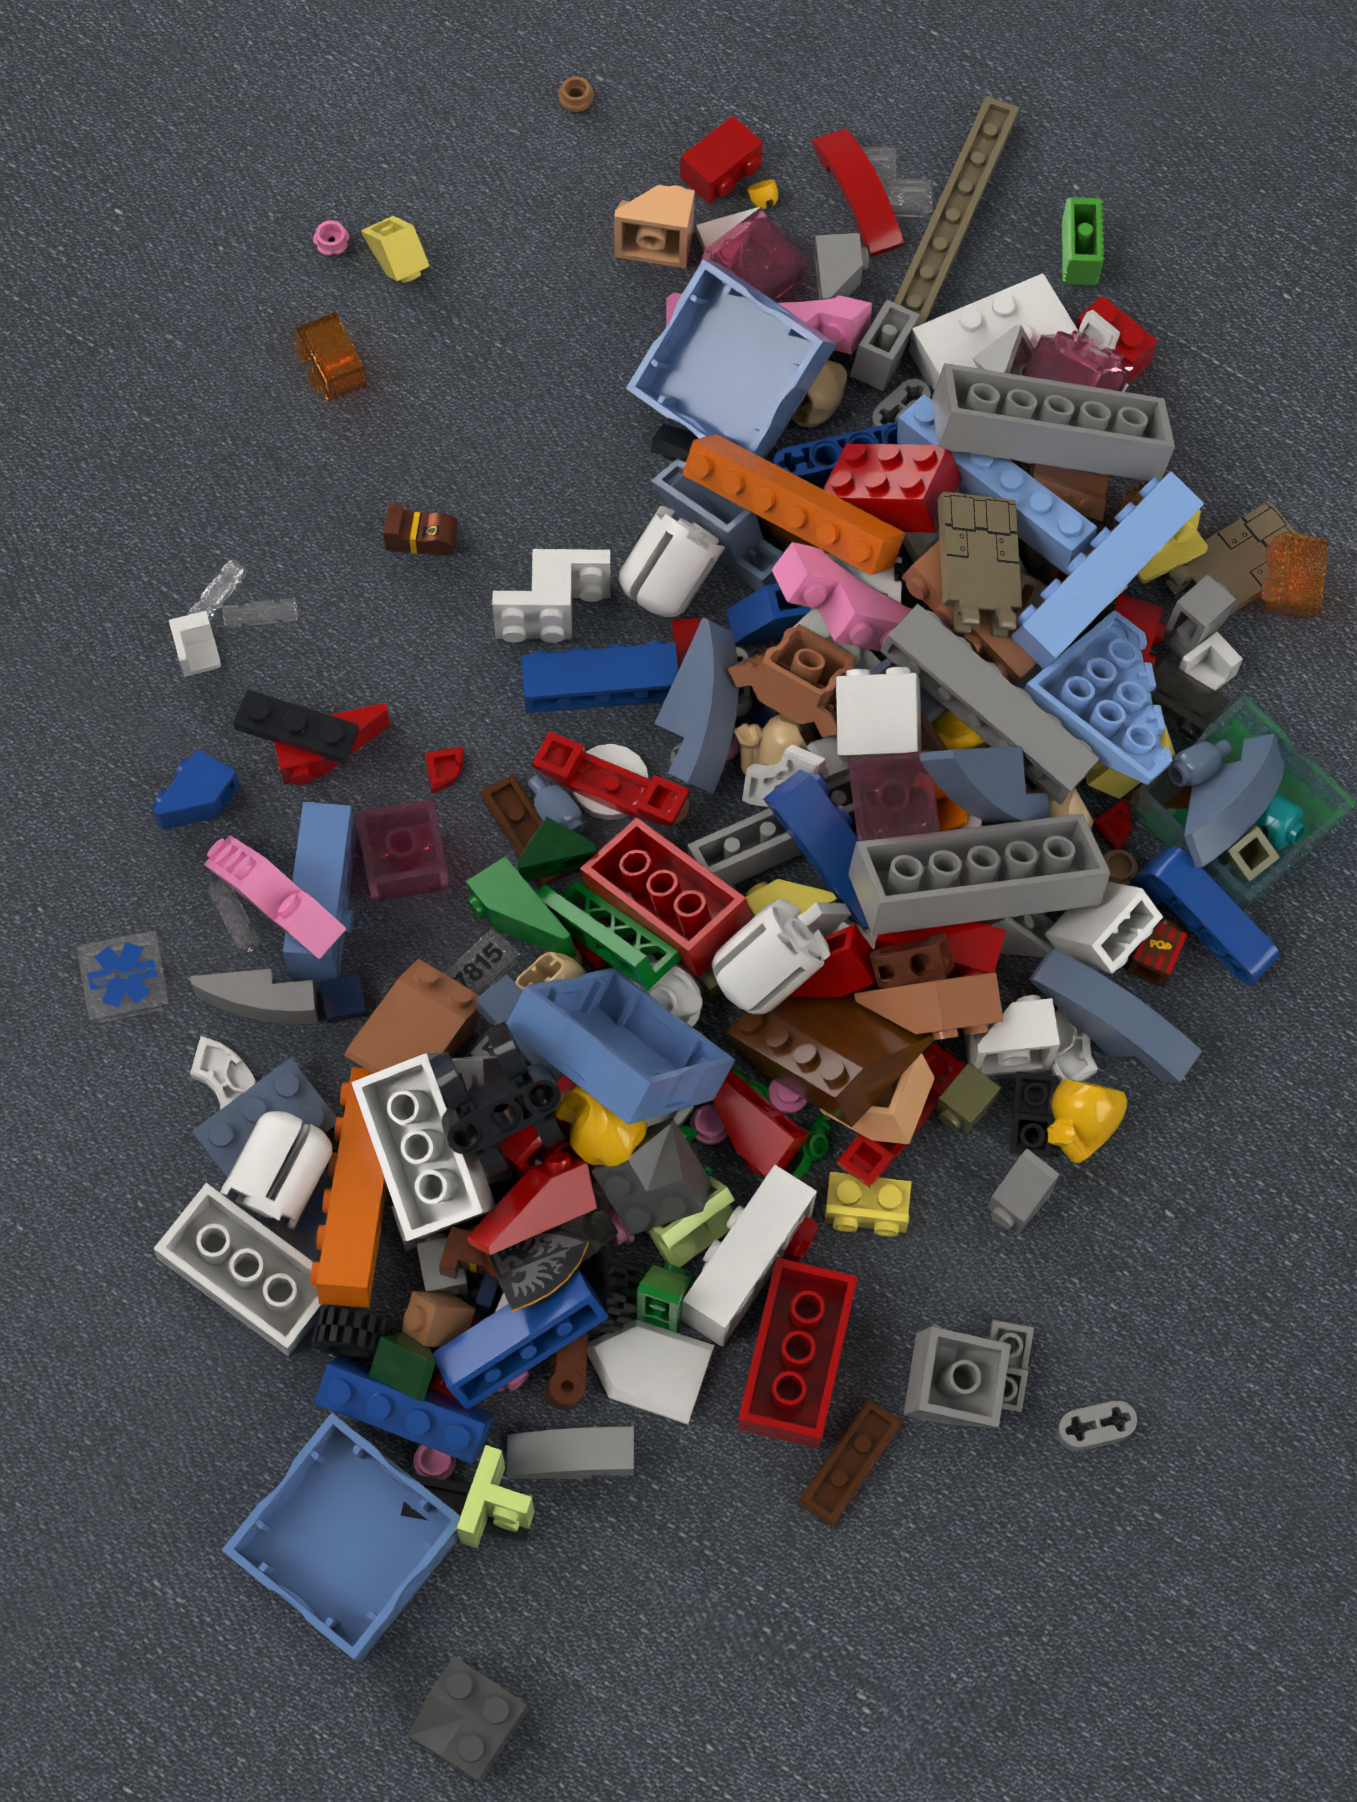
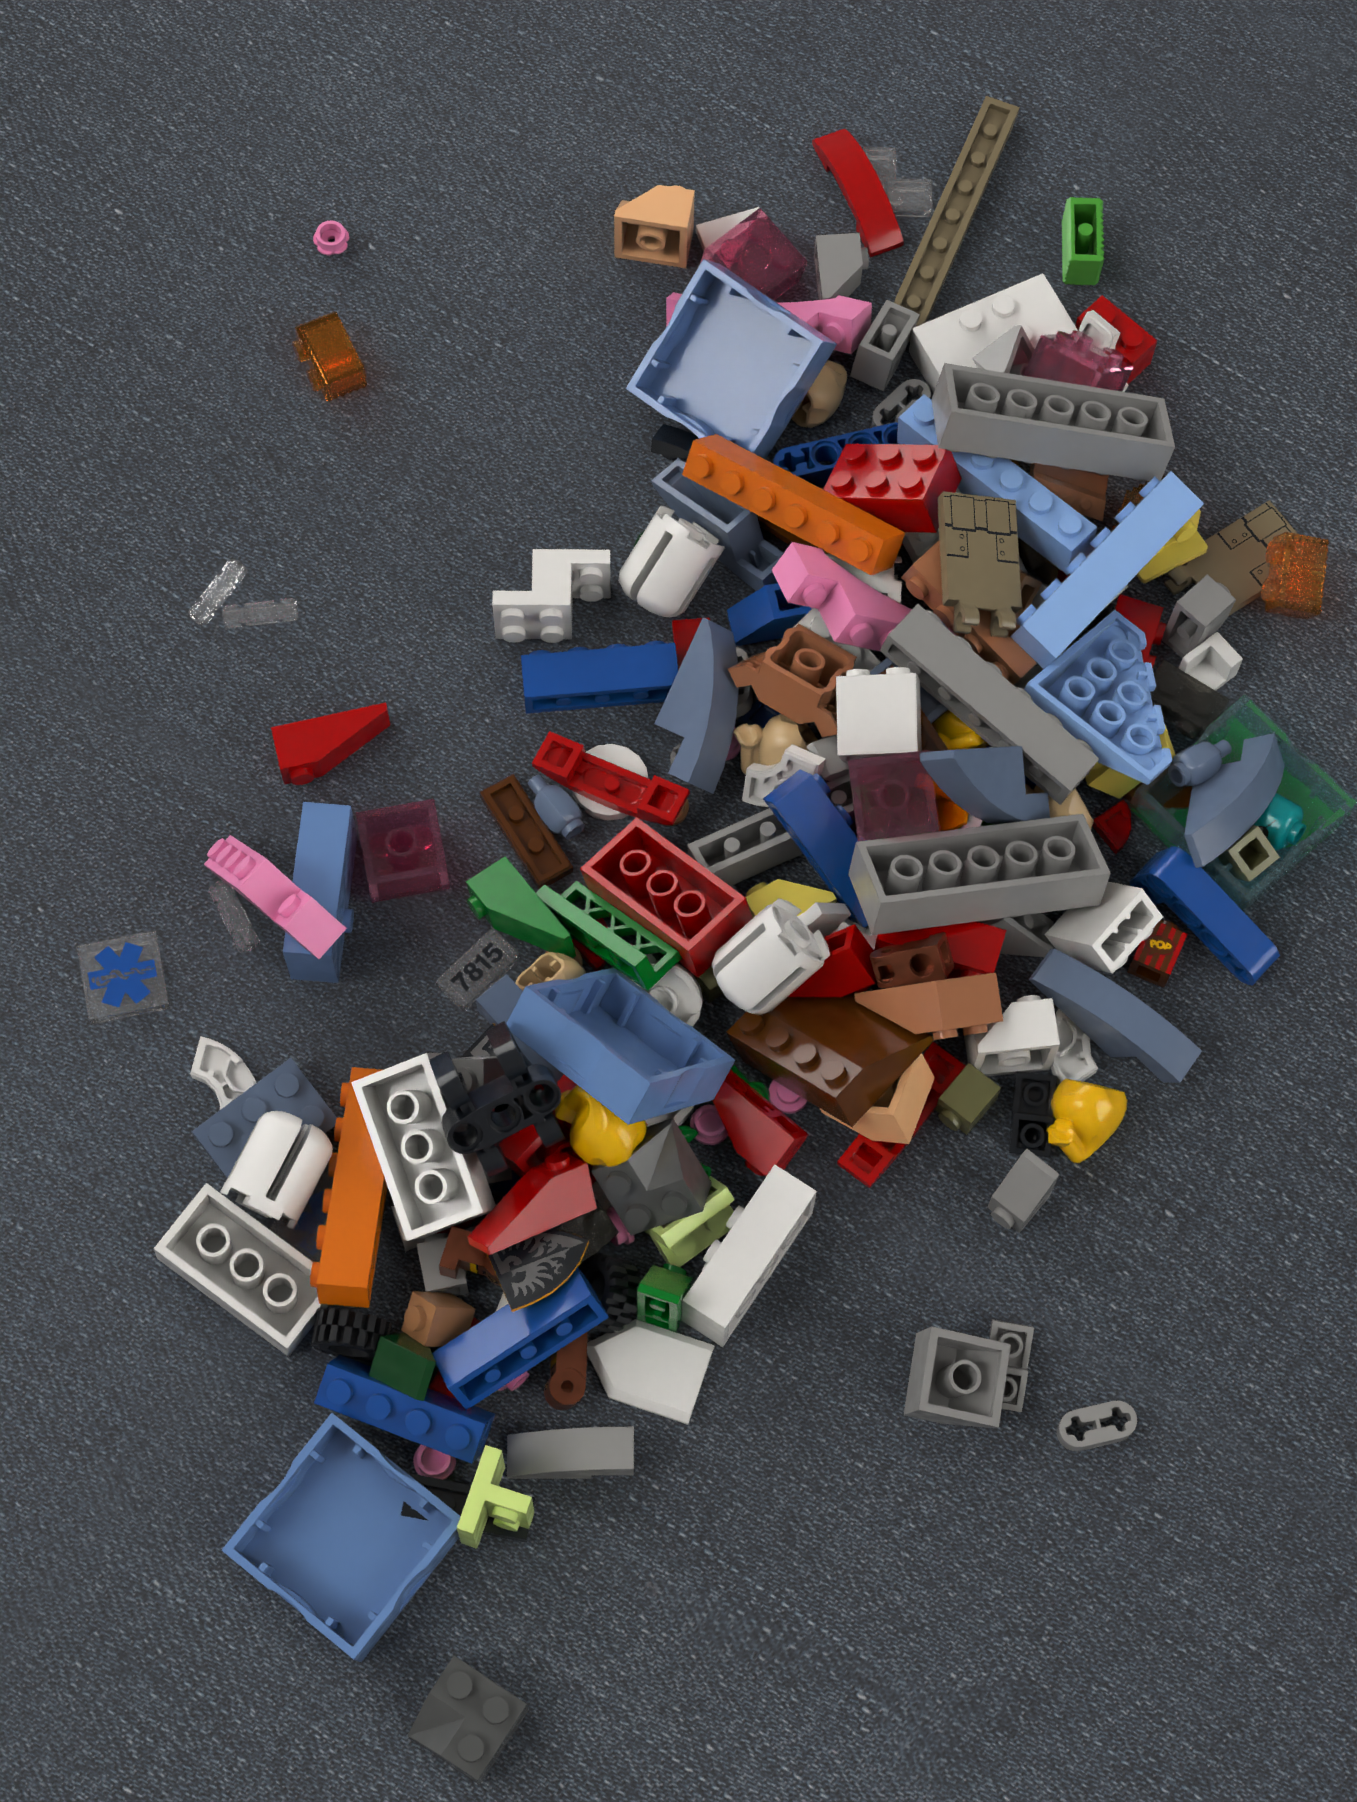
blue slope [153,749,240,830] -> none
white panel [169,611,221,677] -> none
light grey slope [190,969,318,1024] -> none
black plate [233,689,359,765] -> none
dark blue tile [320,974,367,1023] -> none
nougat slope [344,958,481,1073] -> none
light yellow slope [361,216,430,283] -> none
copper leg [383,503,459,556] -> none
red tile [425,747,464,793] -> none
dark blue tile [475,1275,502,1316] -> none
dark green slope [517,817,597,881] -> none
medium nougat plate [558,76,594,112] -> none
red brick [680,115,763,205] -> none
red brick [737,1257,858,1449] -> none
yellow hinge [747,179,778,210] -> none
red tile [782,1216,819,1262] -> none
green piece [790,1113,831,1179] -> none
reddish brown tile [797,1398,903,1528] -> none
light yellow bracket [824,1172,912,1237] -> none
medium nougat plate [1103,850,1138,886] -> none

